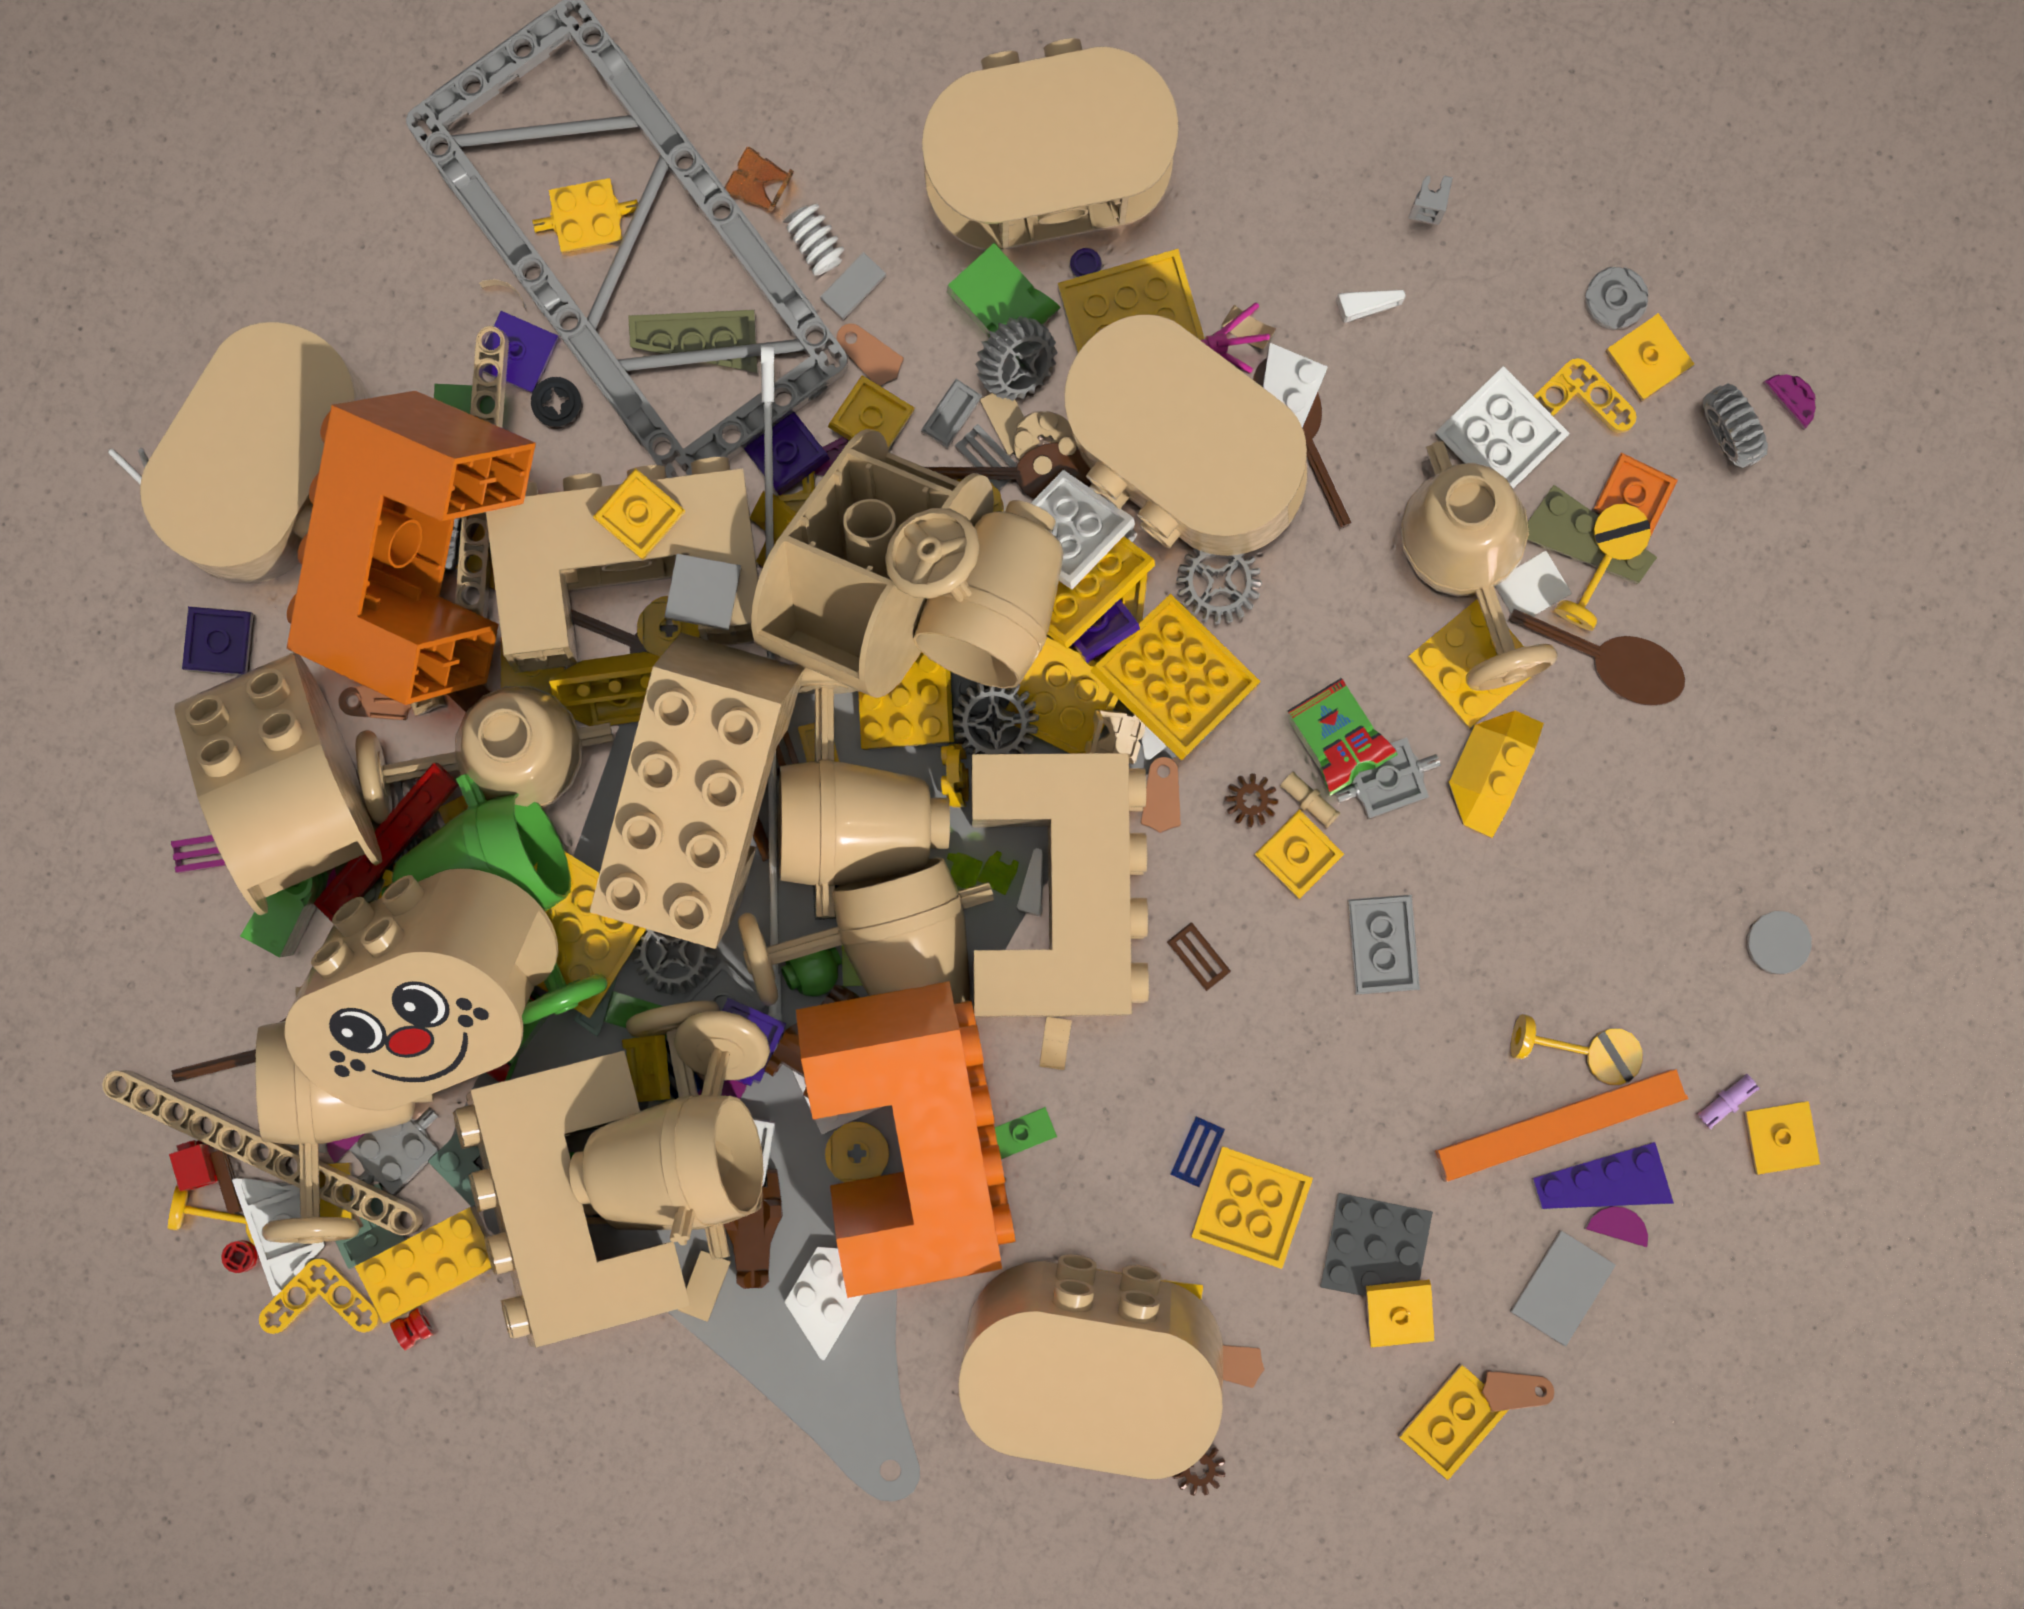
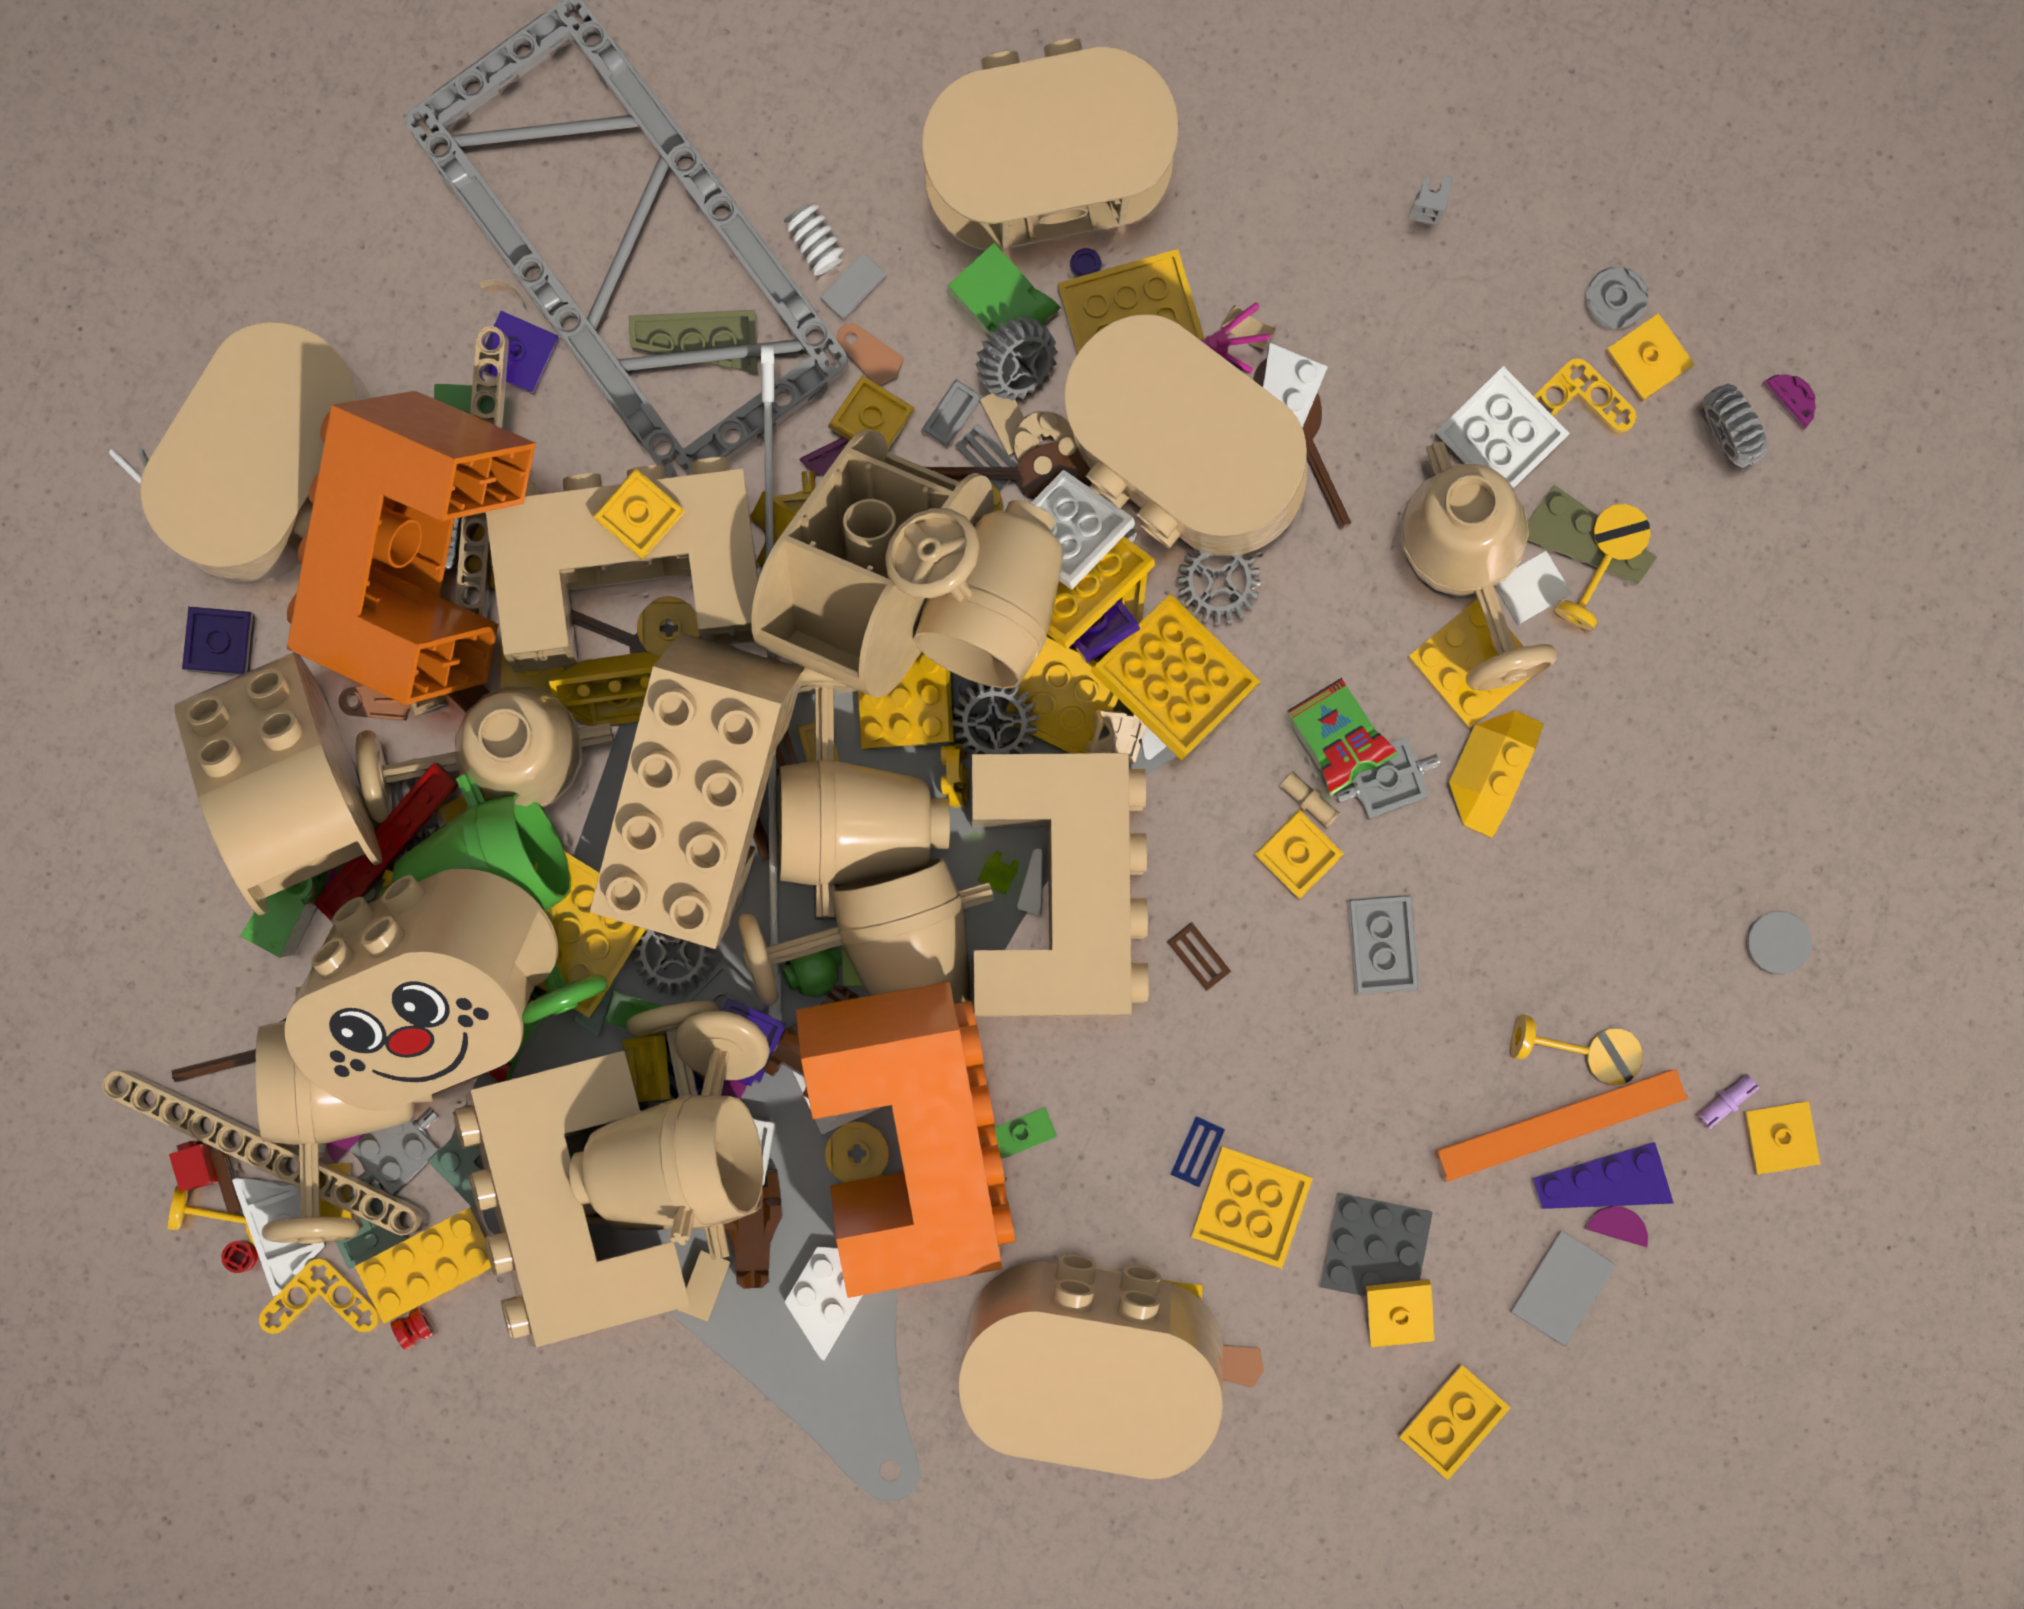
magenta tile [171,835,226,873] -> none
black gear [531,377,581,427] -> none
yellow plate [532,178,638,253] -> none
light grey tile [664,554,741,630] -> none
clear orange piece [724,147,794,211] -> none
dark purple plate [743,412,830,496] -> none
clear neon green tile [946,852,983,889] -> none
tan sticker [1039,1017,1072,1070] -> none
nougat piece [1141,757,1181,833] -> none
reddish brown gear [1172,1447,1226,1496] -> none
reddish brown gear [1224,773,1279,828] -> none
white slope [1336,290,1405,323] -> none
nougat piece [1482,1371,1555,1412] -> none
reddish brown piece [1509,609,1685,705] -> none
orange plate [1593,452,1678,535] -> none

